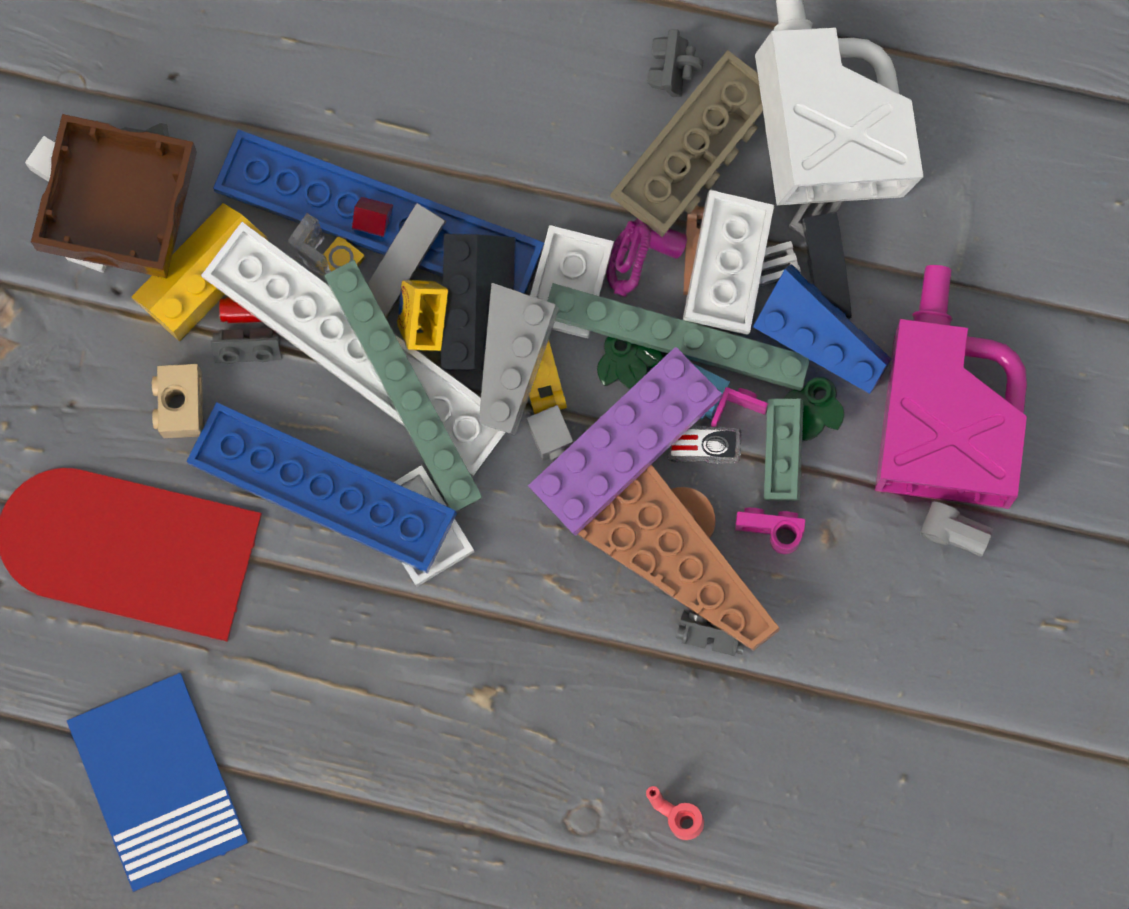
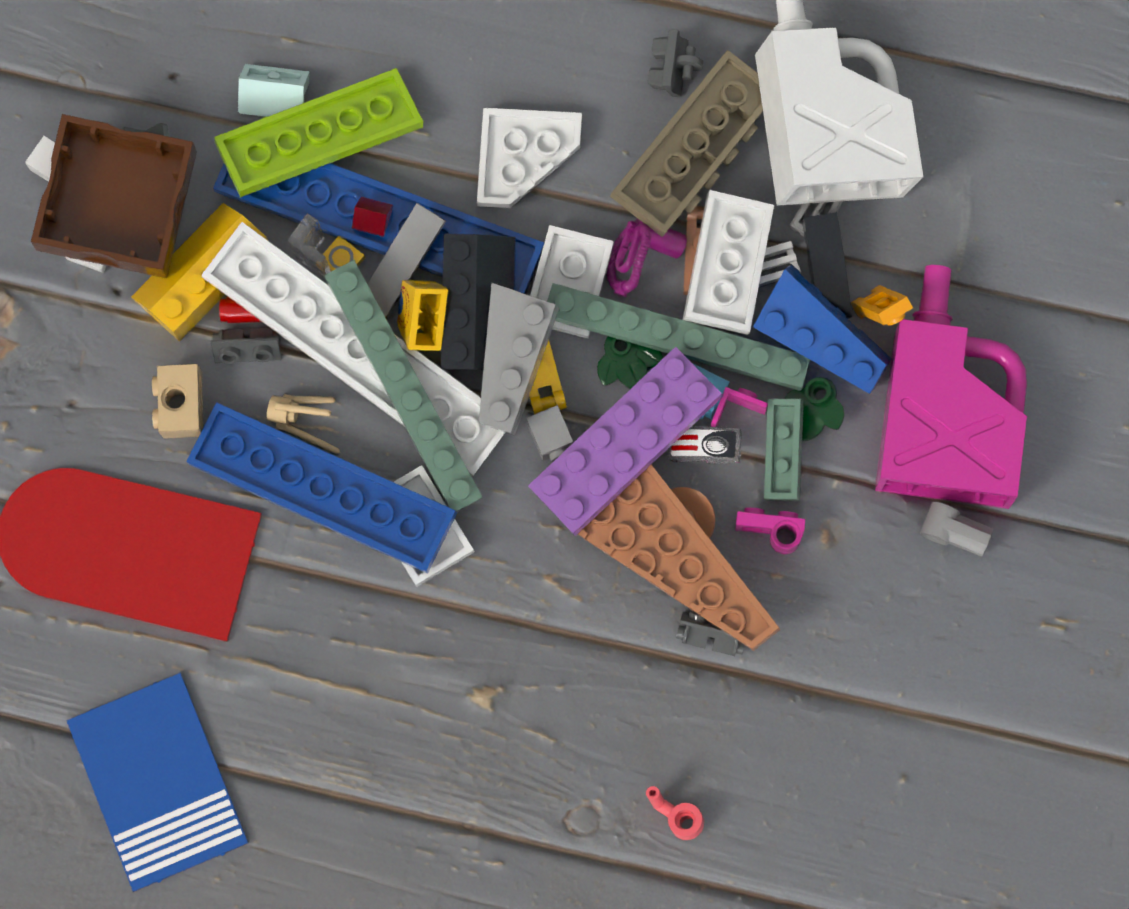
none -> lime plate [214,68,423,197]
none -> light aqua panel [238,64,310,117]
none -> tan plant [267,394,340,454]
none -> white plate [477,108,582,208]
none -> light orange plate [851,285,913,326]

